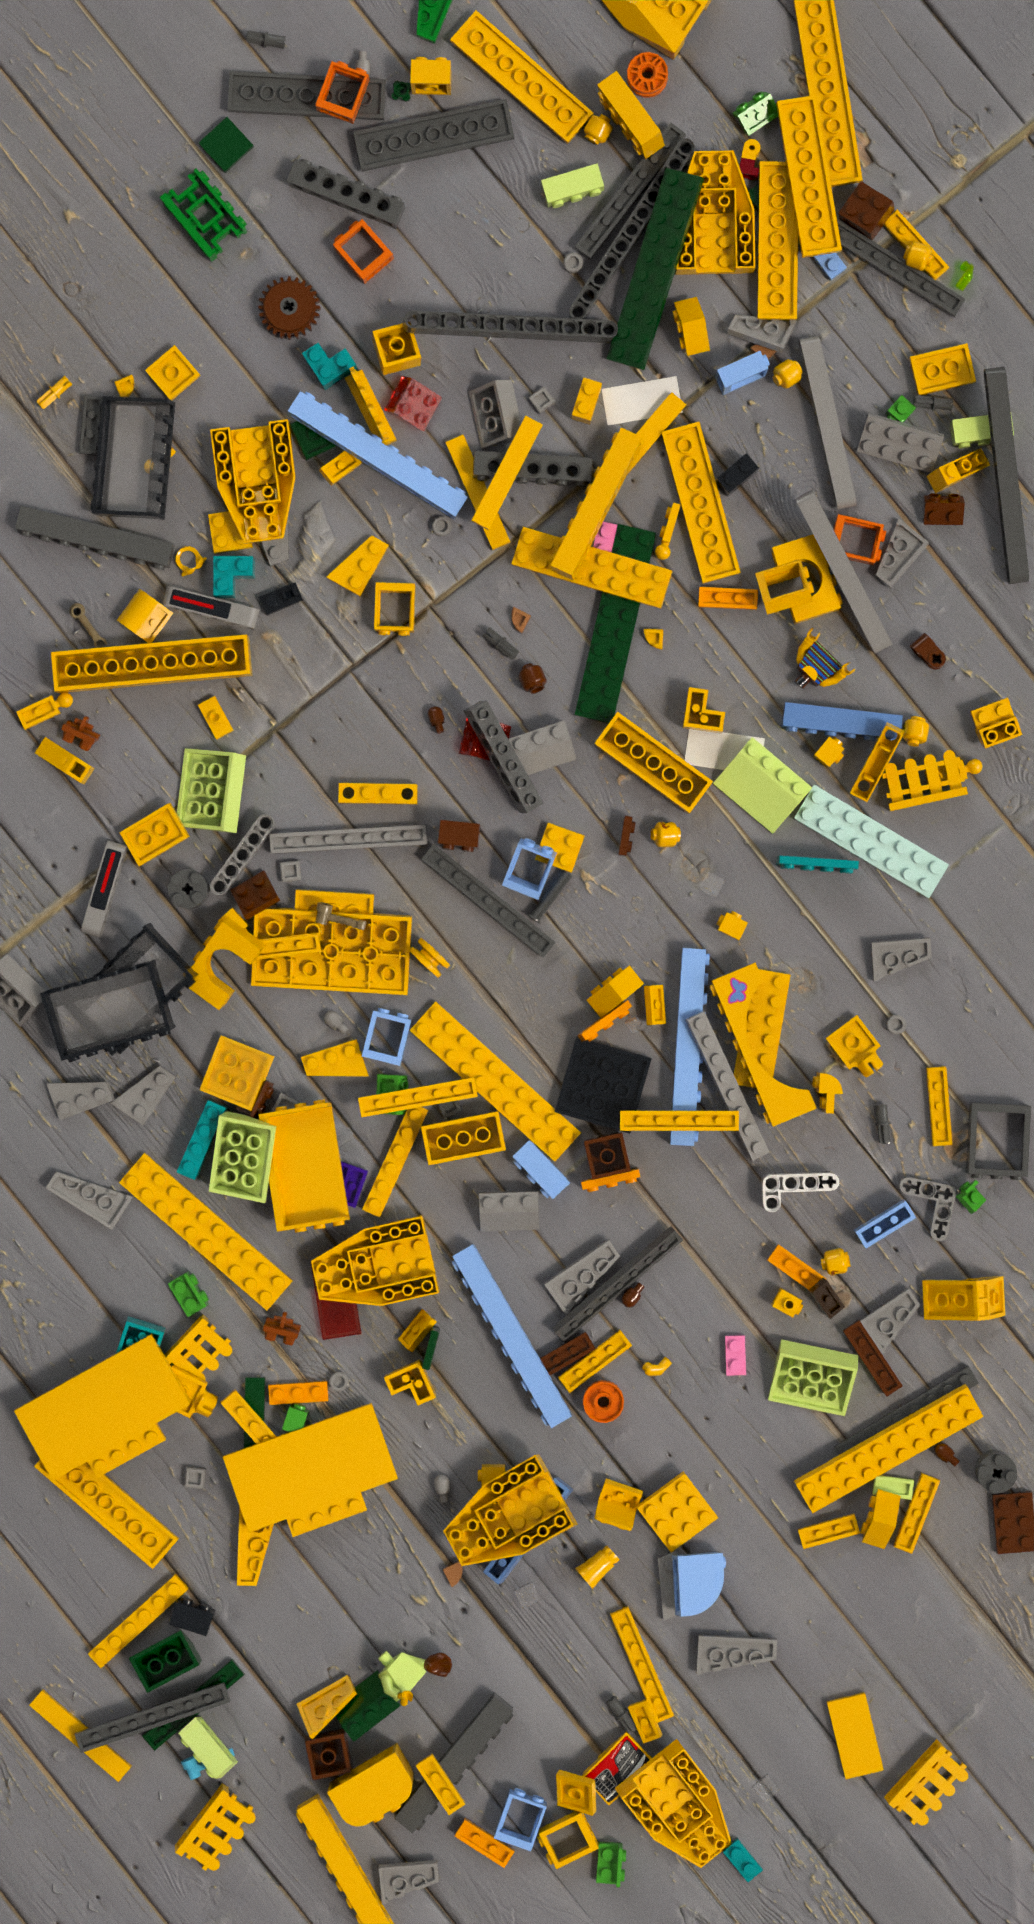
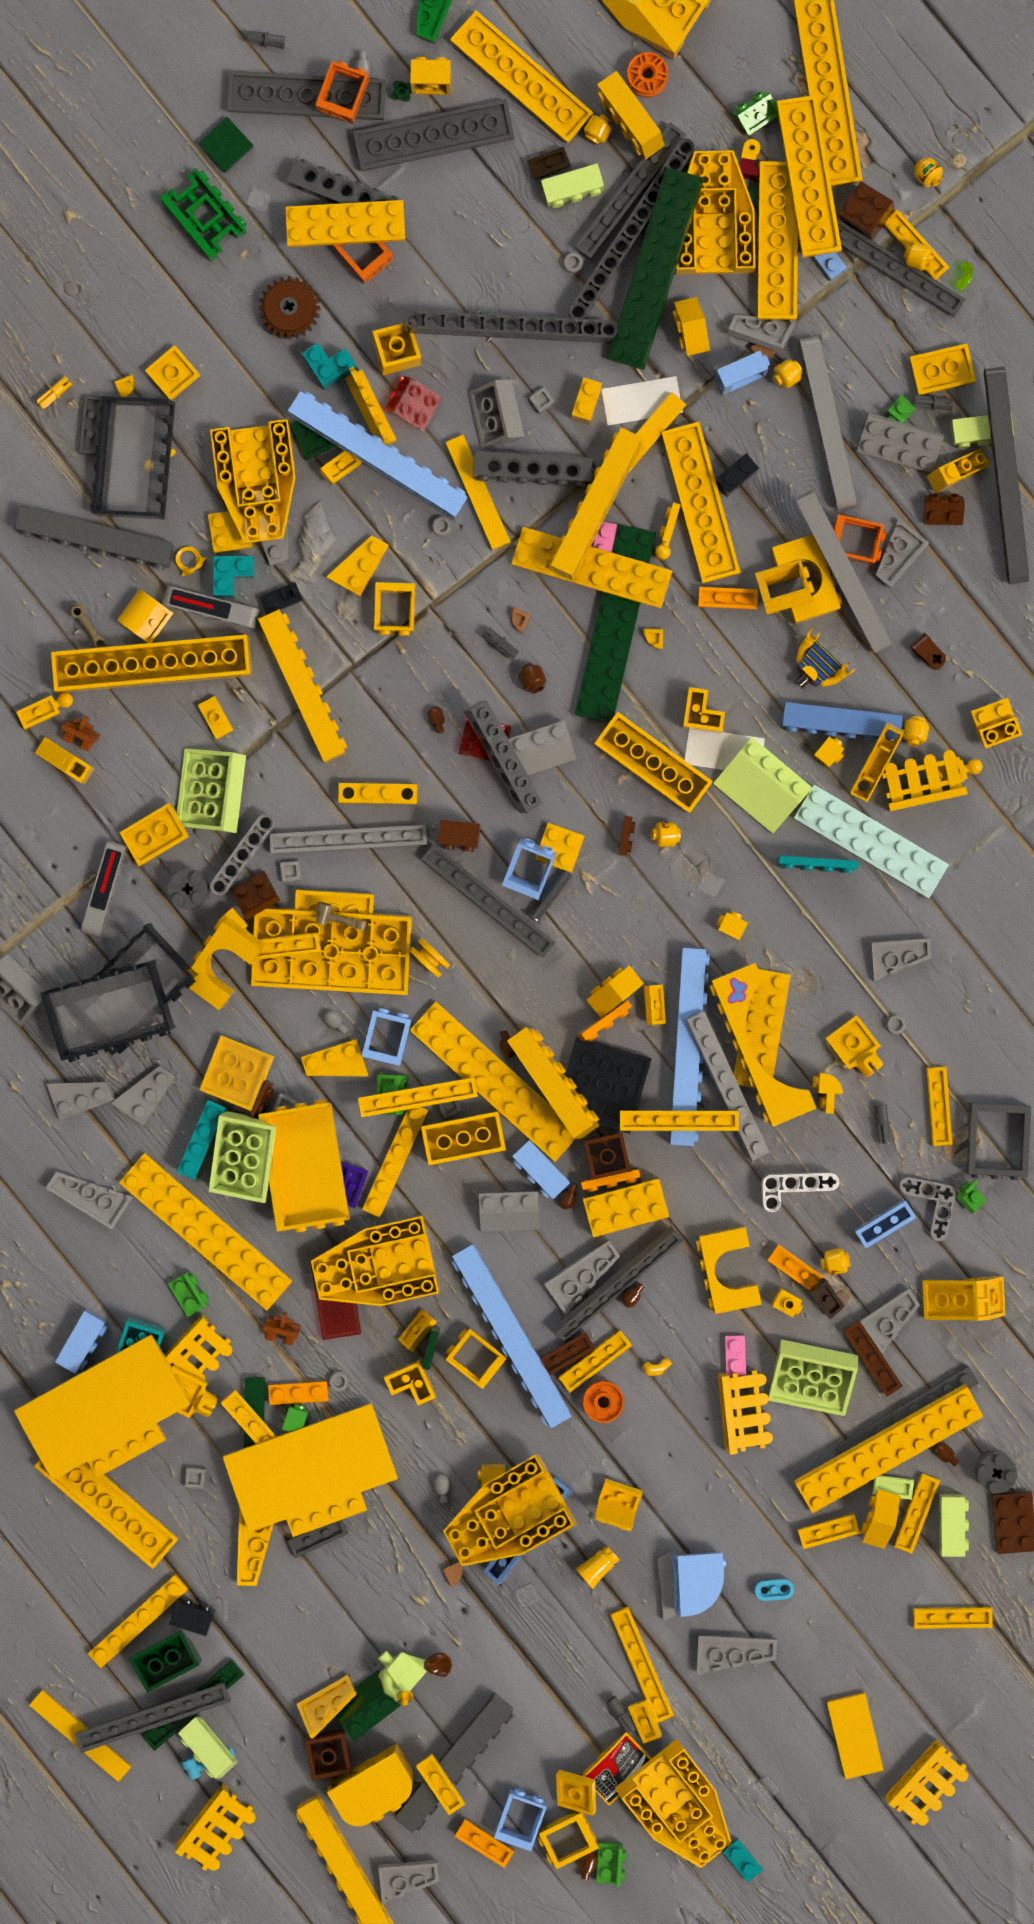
yellow tile [471,415,543,530] -> none
yellow plate [636,1471,718,1553] -> none
none -> light blue brick [55,1309,108,1374]
none -> yellow brick [258,609,348,763]
none -> yellow plate [286,200,406,248]
none -> dark grey tile [287,1519,349,1558]
none -> yellow window [445,1327,507,1389]
none -> reddish brown cylinder [499,1030,515,1058]
none -> yellow brick [507,1027,600,1139]
none -> dark brown plate [527,146,571,181]
none -> reddish brown cylinder [558,1182,577,1210]
none -> reddish brown cylinder [580,1852,598,1880]
none -> yellow brick [583,1178,669,1237]
none -> yellow arch [696,1226,762,1314]
none -> yellow fence [717,1370,773,1455]
none -> medium azure plate [755,1578,794,1601]
none -> yellow tile [913,1607,993,1629]
none -> yellow head [914,158,943,188]
none -> yellowish green brick [939,1494,969,1557]

